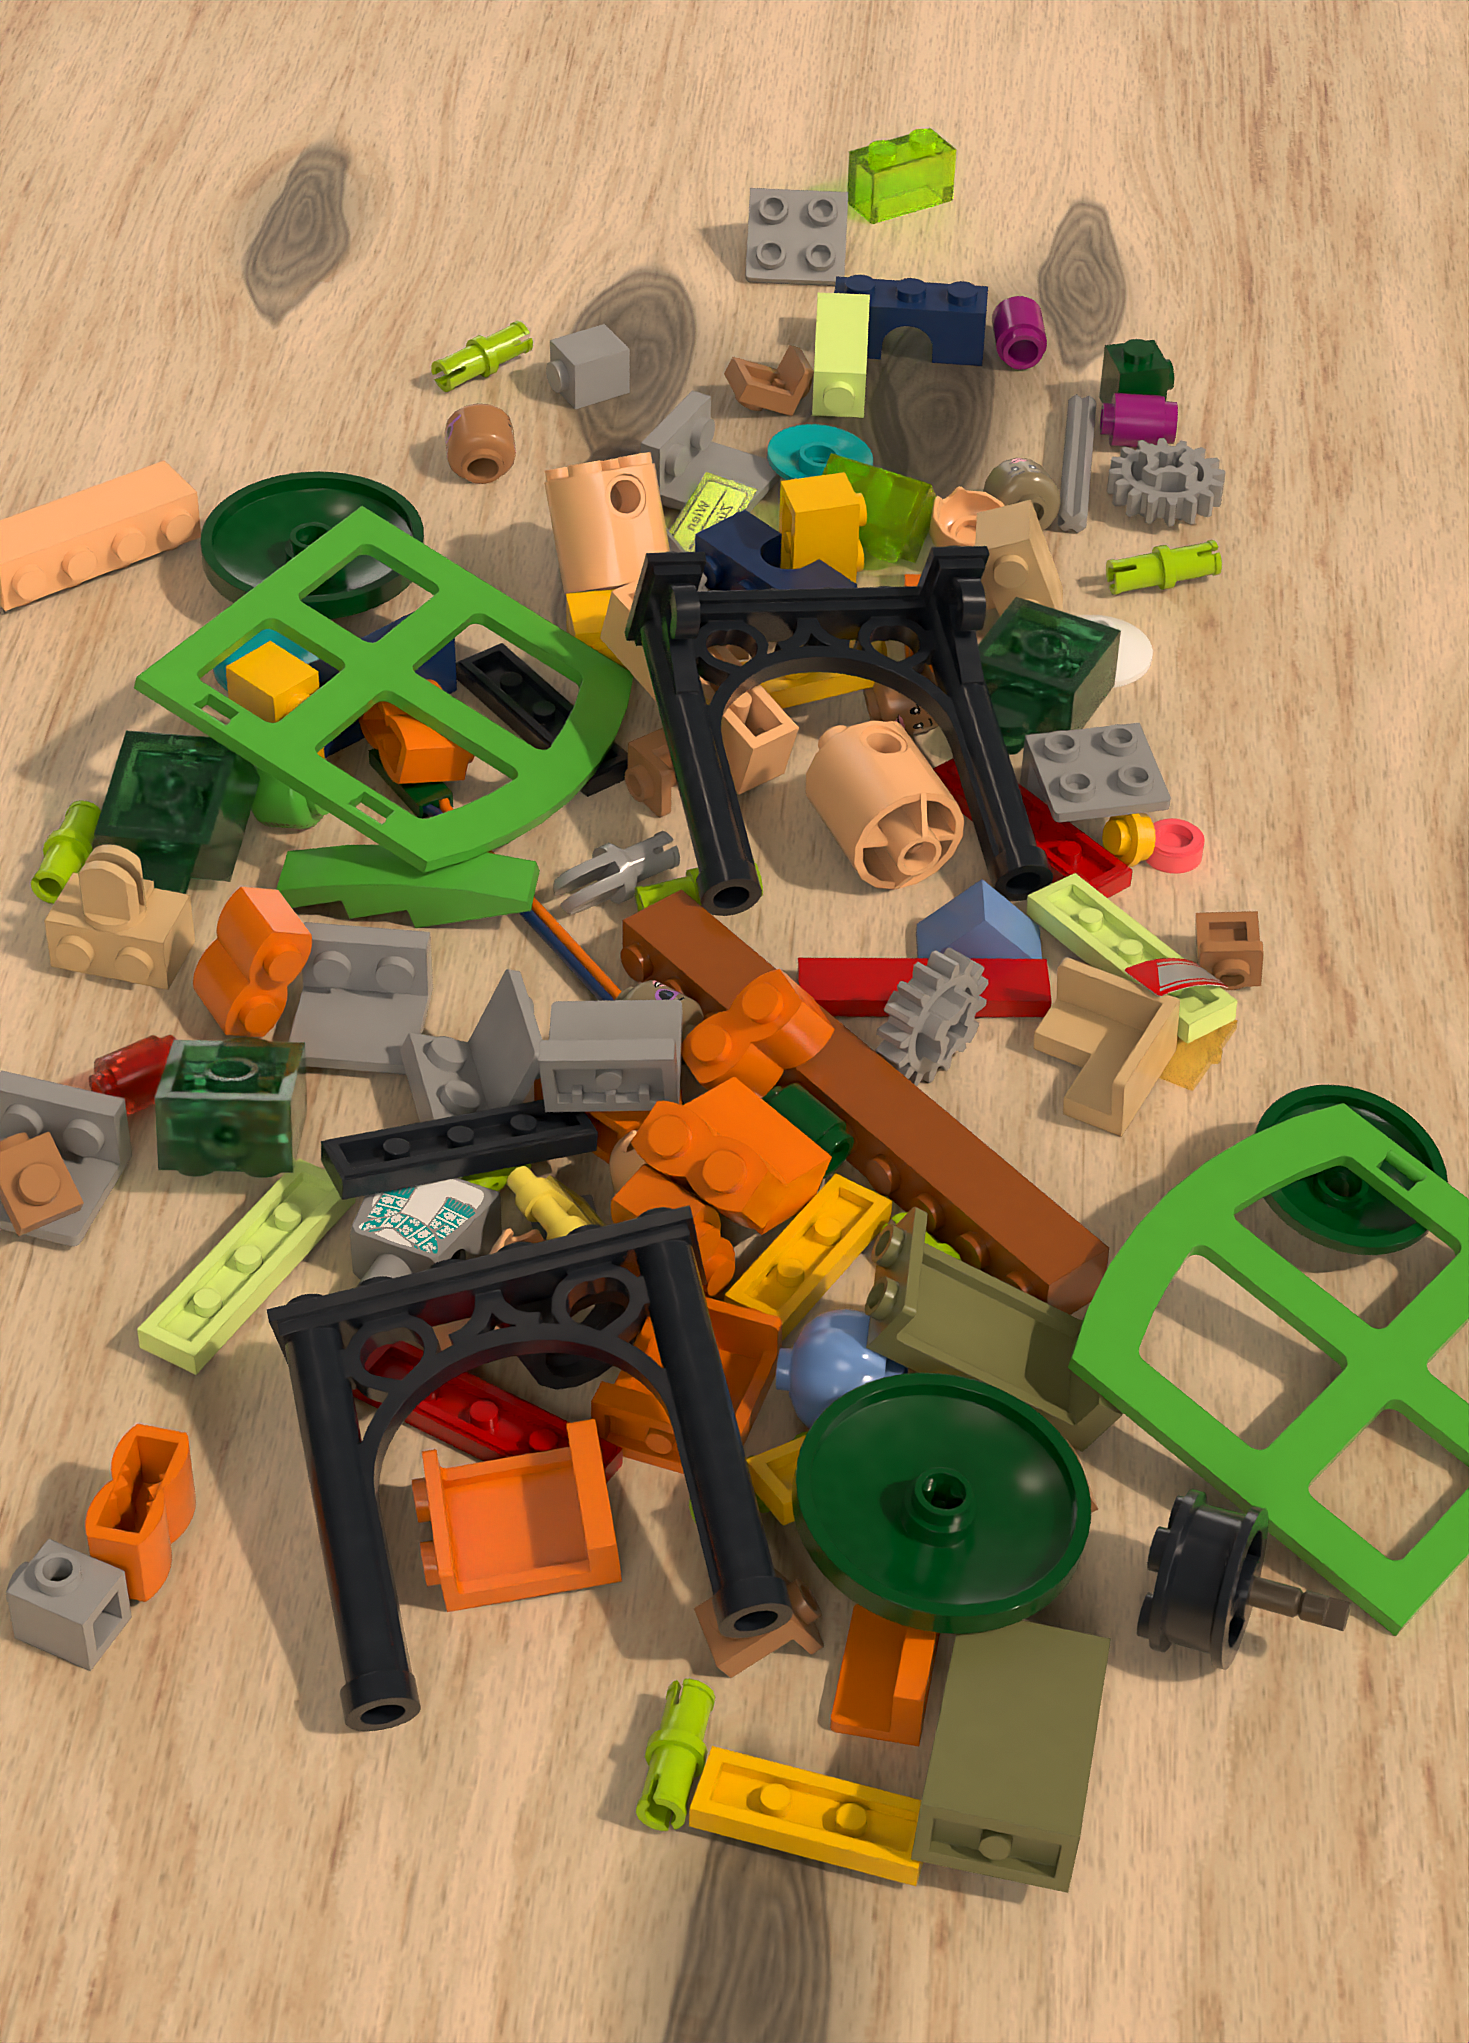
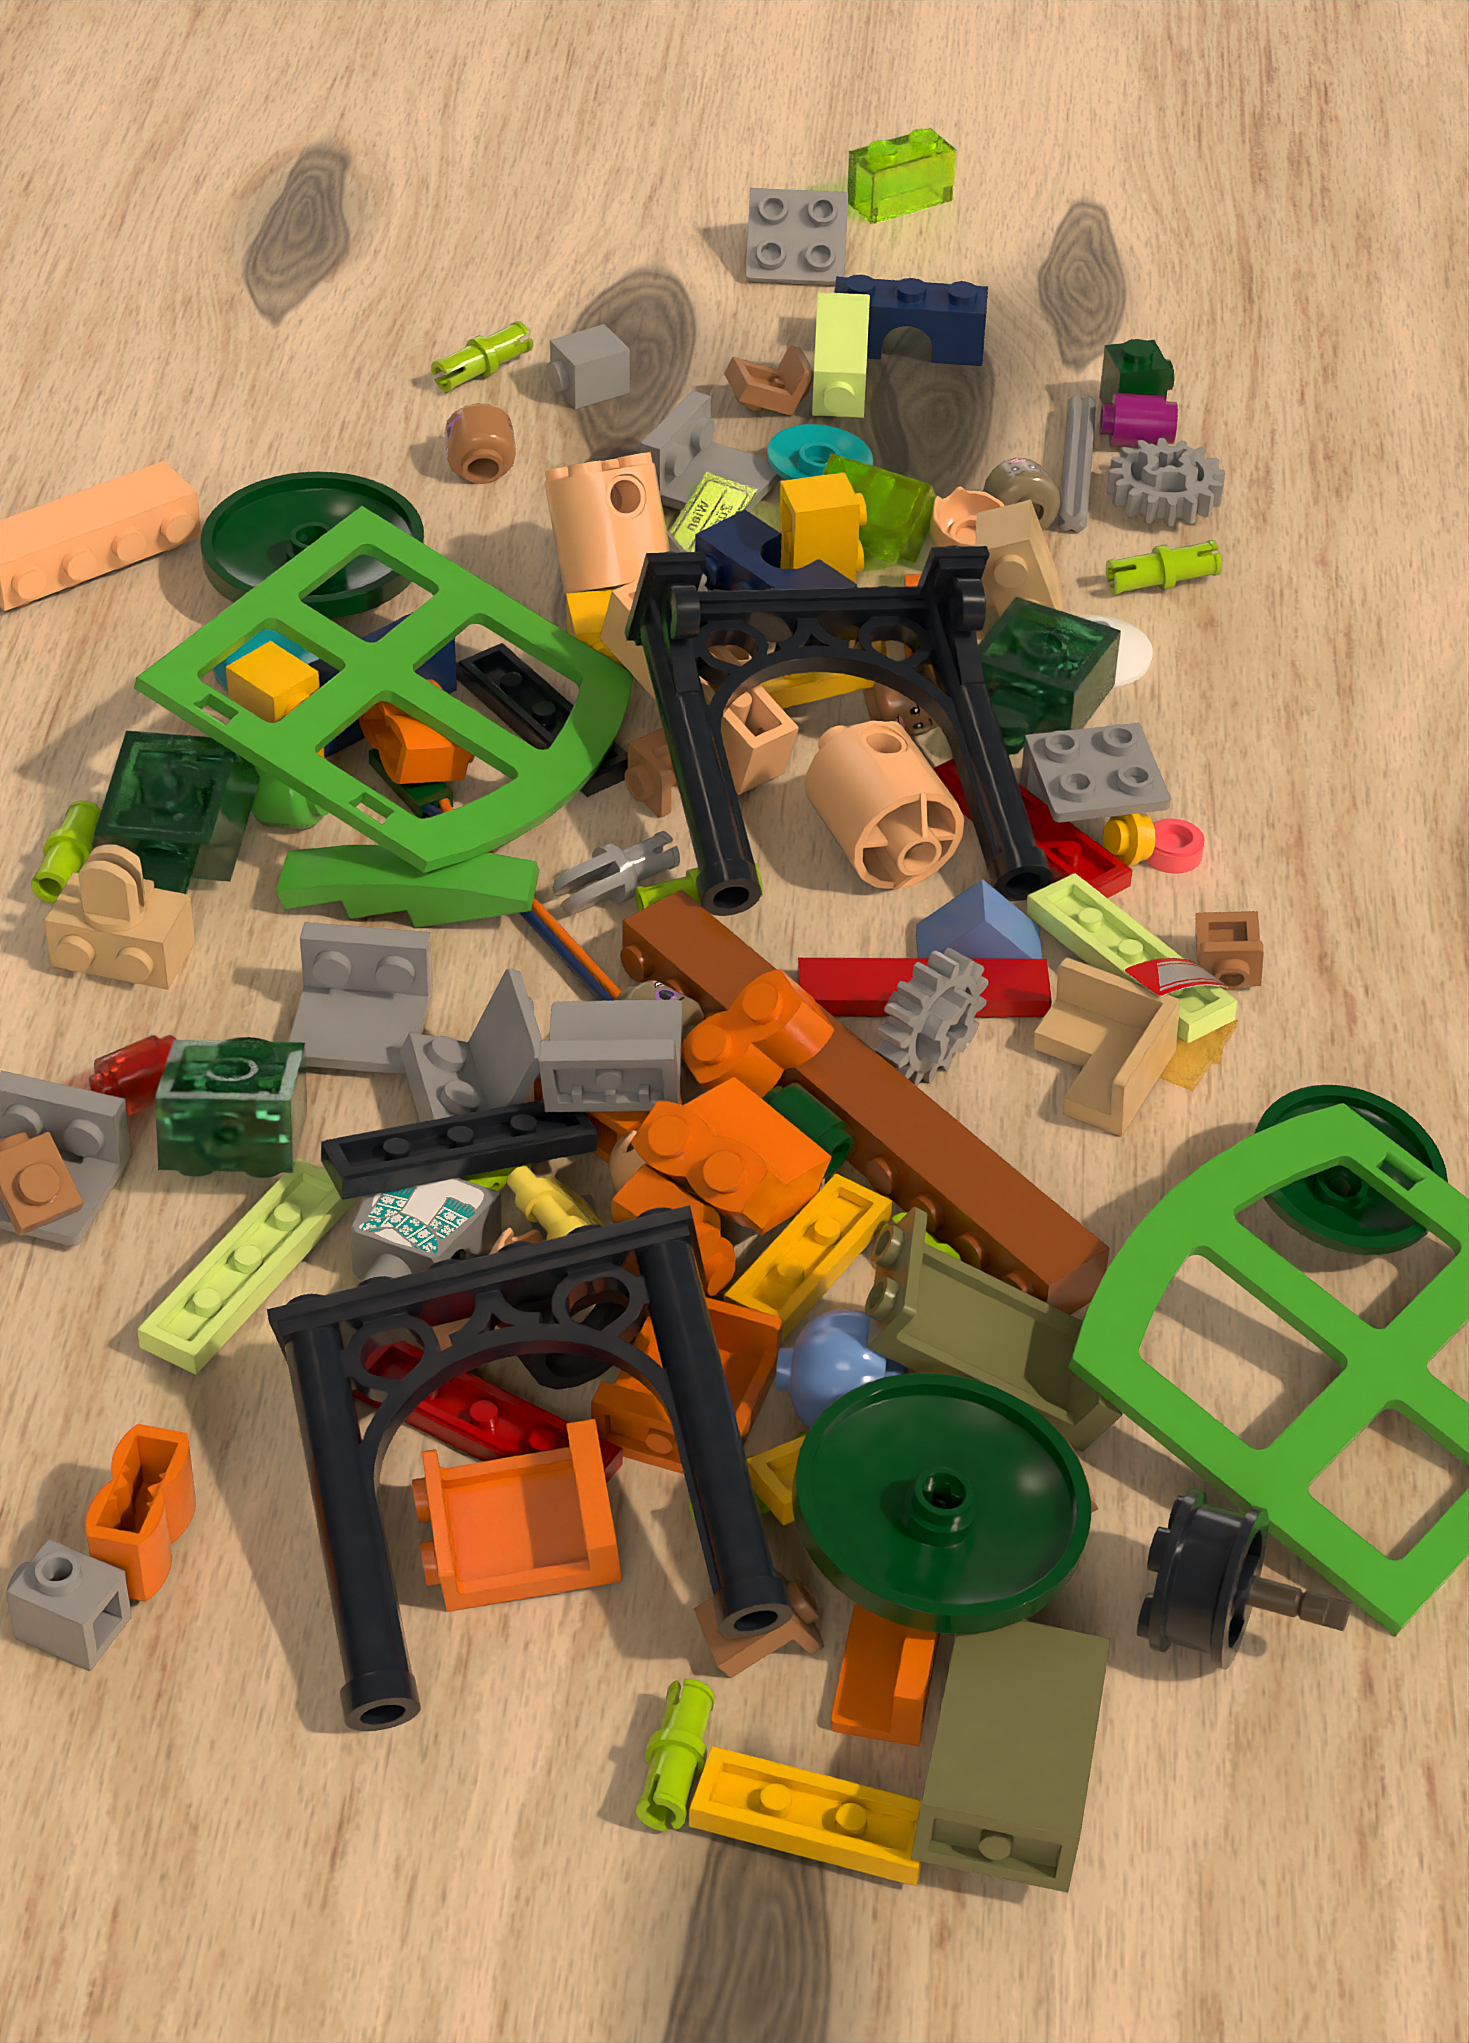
orange brick [193,886,312,1037] -> none
magenta brick [992,296,1047,370] -> none

